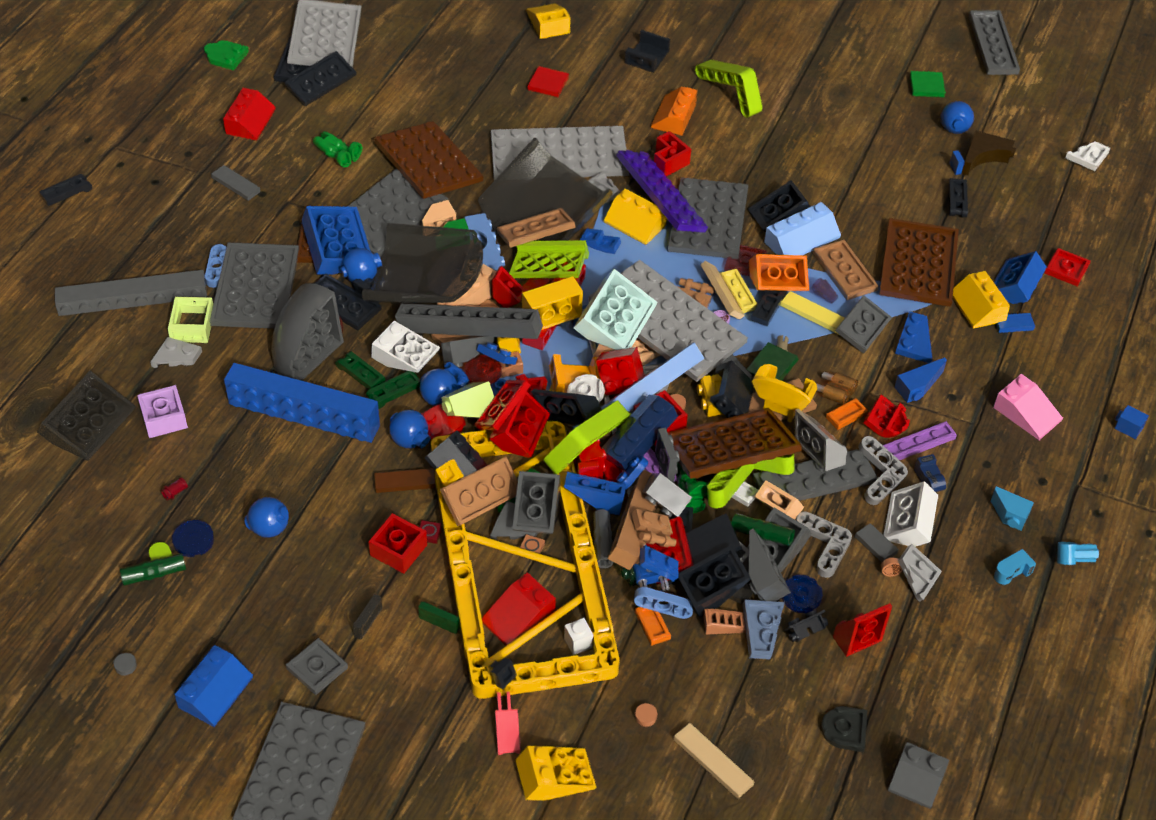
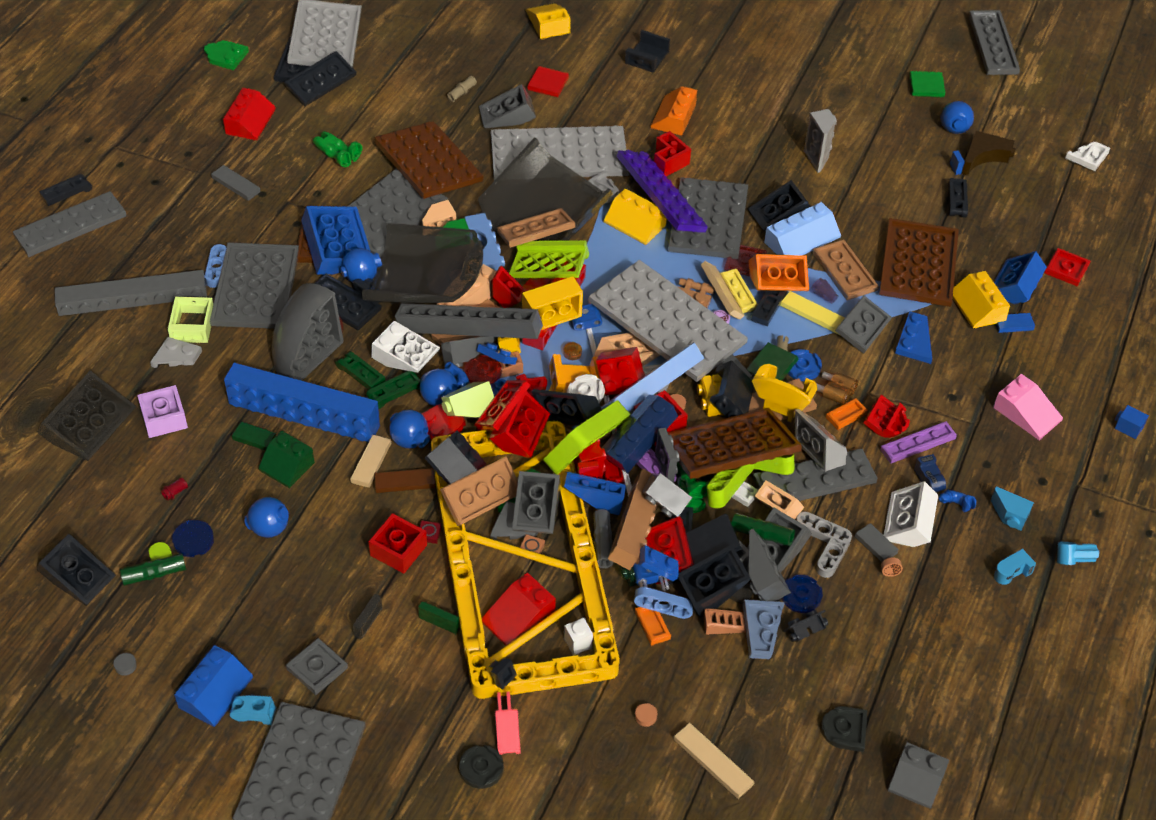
yellow plate [436,459,464,486] -> none
yellow slope [516,746,596,800] -> none
light aqua slope [574,269,658,350] -> none
blue slope [580,228,621,254] -> none
blue plate [616,455,648,490] -> none
medium nougat plate [631,509,676,547] -> none
lime beam [695,60,762,118] -> none
red slope [833,603,892,657] -> none
light grey beam [859,436,908,505] -> none
blue slope [895,357,947,403] -> none
light grey wing [898,544,942,602] -> none
none -> dark grey plate [12,191,127,257]
none -> black slope [37,534,116,606]
none -> dark azure leg [230,695,276,725]
none -> dark green tile [232,422,276,451]
none -> dark green slope [258,431,315,488]
none -> tan tile [351,435,391,488]
none -> dark tan pin [447,76,477,102]
none -> pearl dark grey tile [459,745,504,789]
none -> dark grey slope [479,84,536,128]
none -> clear orange tile [563,342,582,360]
none -> blue tile [788,349,822,381]
none -> light grey slope [804,109,837,173]
none -> blue piece [939,490,976,512]

